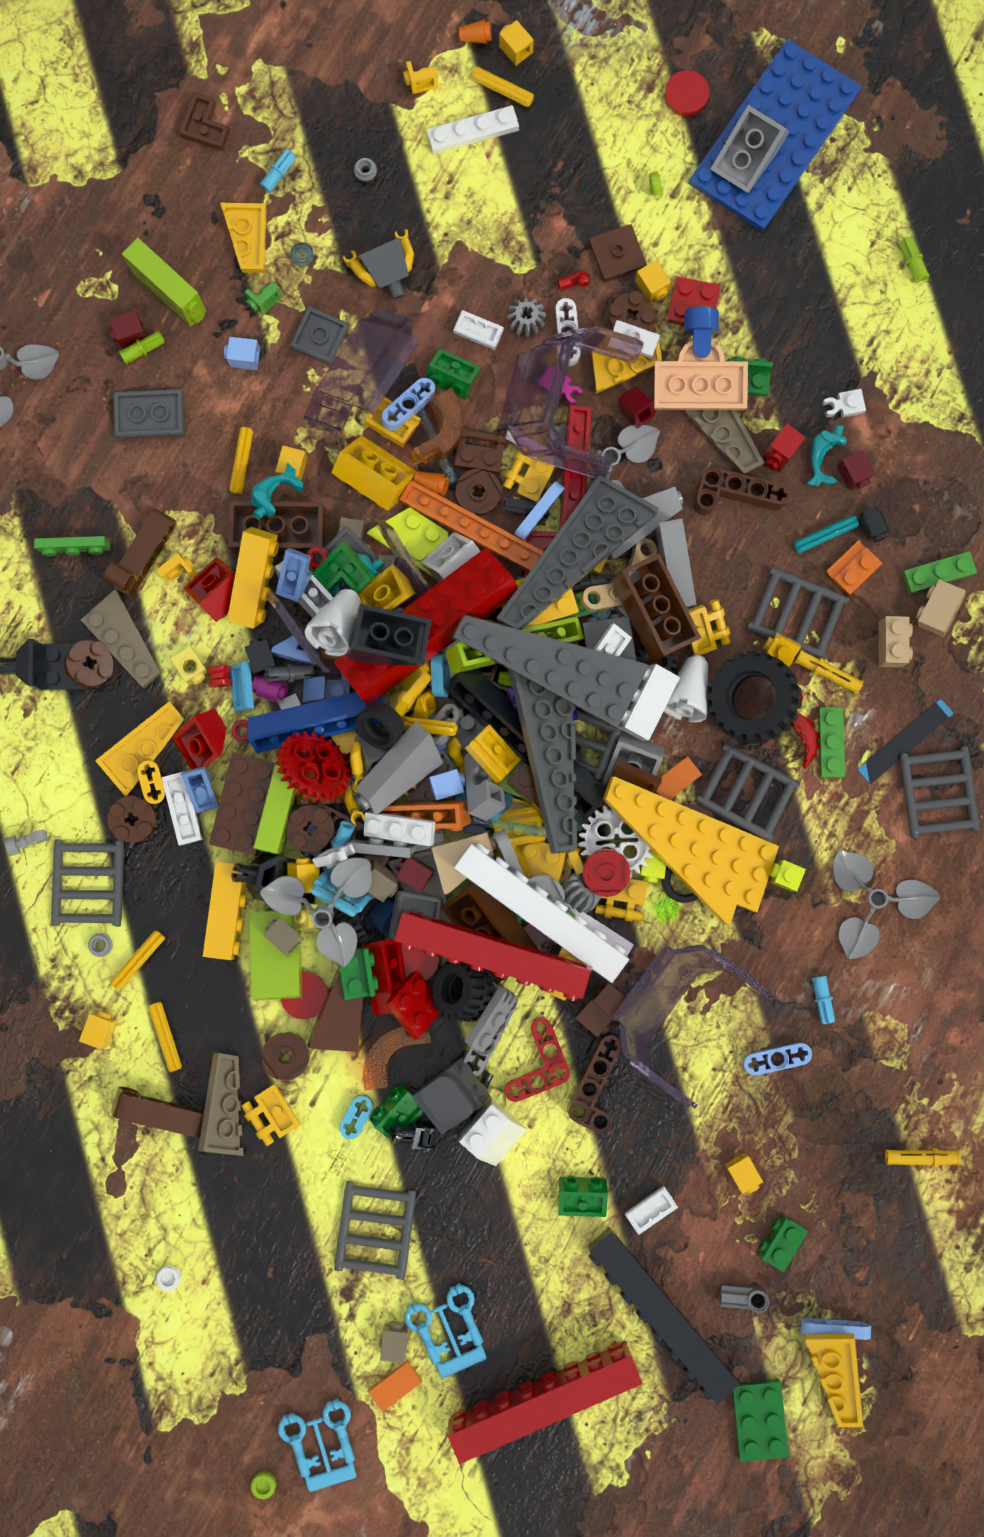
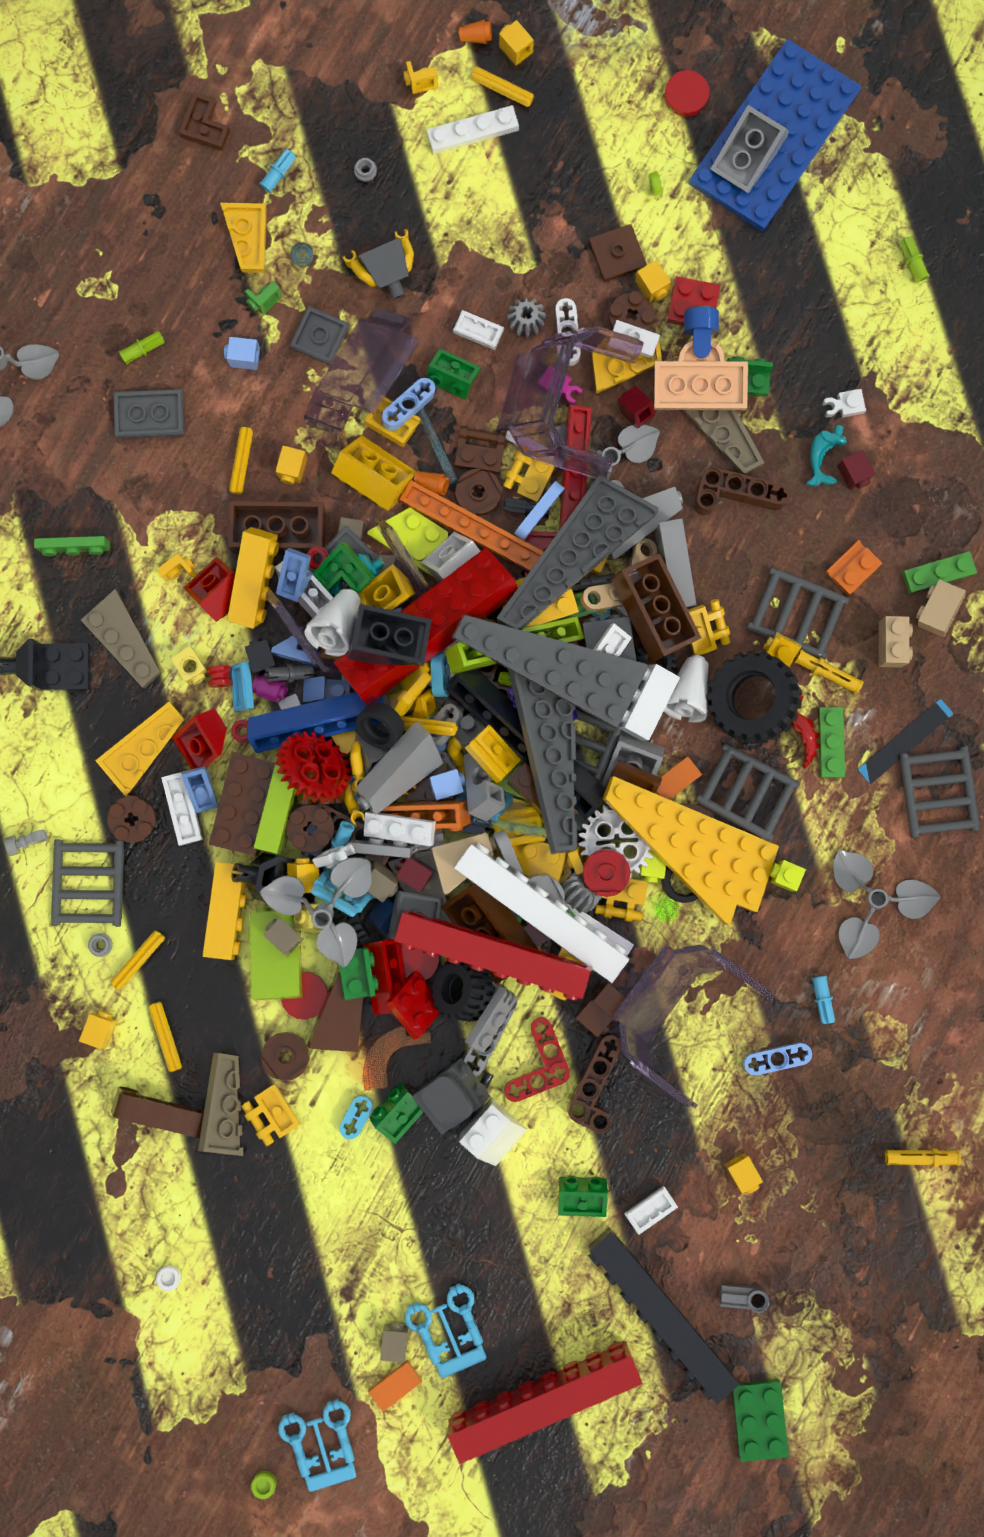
reddish brown plate [64,640,113,688] -> none
reddish brown beam [103,509,177,597] -> none
dark red brick [109,310,147,349] -> none
lime brick [122,238,206,327] -> none
yellow beam [137,759,165,804] -> none
teal animal [250,463,303,519] -> none
dark grey bar [334,1181,416,1280] -> none
black connector [389,1121,438,1152] -> none
clear orange arch [410,389,464,465] -> none
red arm [557,270,590,291] -> none
green bracket [757,1214,808,1273] -> none
red brick [762,424,806,472] -> none
teal axle [793,515,859,553] -> none
light blue beam [800,1318,871,1340] -> none
yellow wing [804,1333,863,1427] -> none
black brick [859,506,890,543] -> none

